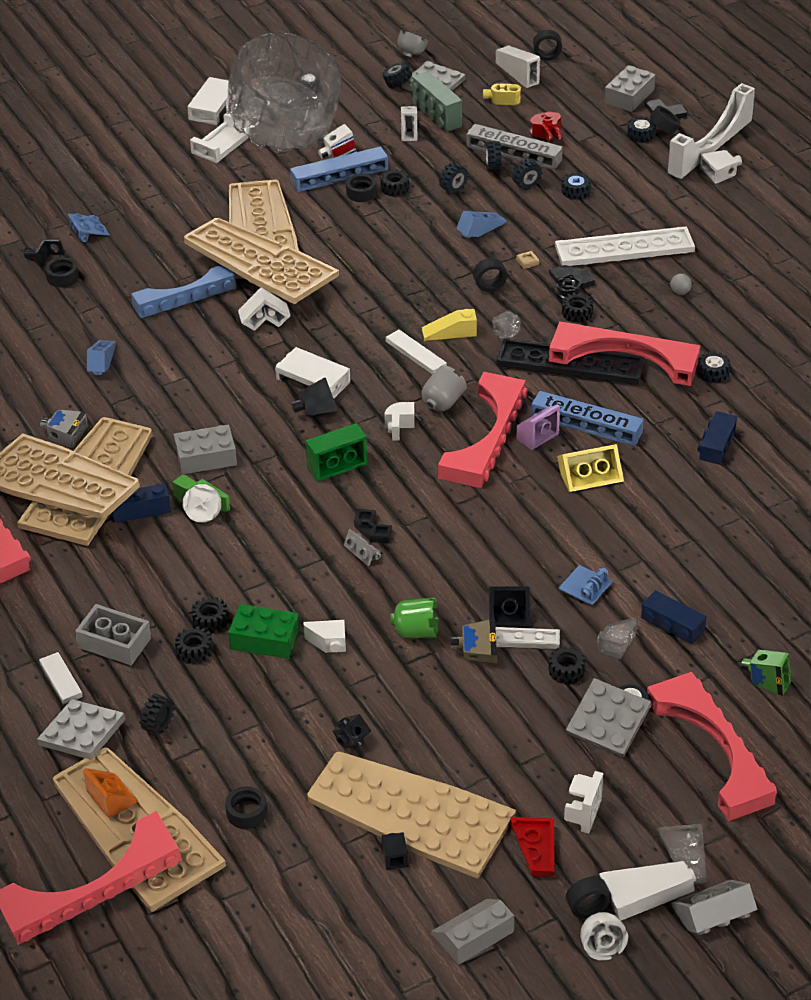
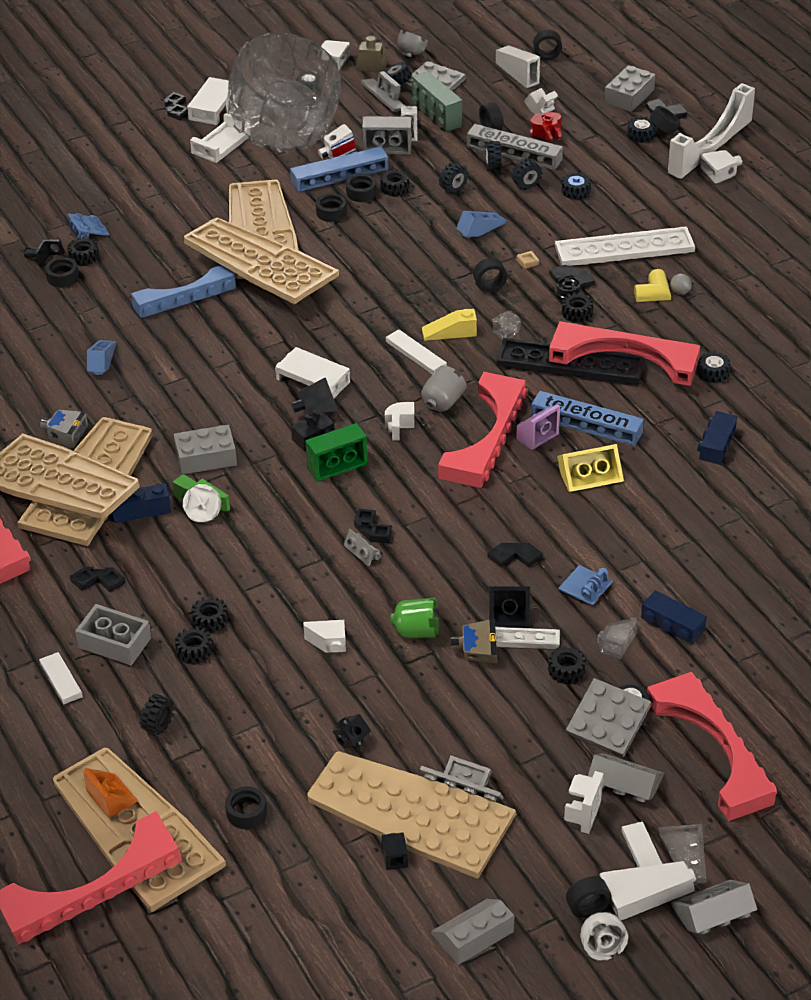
light grey plate [37,699,126,760] -> none
green brick [228,604,300,659] -> none
white brick [238,287,290,331] -> none
light yellow piece [483,84,521,105] -> none
red wing [510,817,554,877] -> none
bright green torso [741,650,791,696] -> none
none -> black tyre [67,237,99,266]
none -> black tile [70,566,125,592]
none -> black tile [164,92,188,120]
none -> black brick [291,410,335,452]
none -> white torso [312,40,350,70]
none -> black tyre [316,193,347,222]
none -> dark tan torso [356,36,387,72]
none -> light grey bracket [361,72,406,112]
none -> light grey brick [362,116,412,154]
none -> light grey bracket [420,756,504,802]
none -> black tyre [479,102,504,130]
none -> black tile [487,543,543,567]
none -> white brick [524,88,558,114]
none -> light grey slope [588,753,664,802]
none -> white tile [622,822,662,867]
none -> light yellow brick [634,269,671,302]

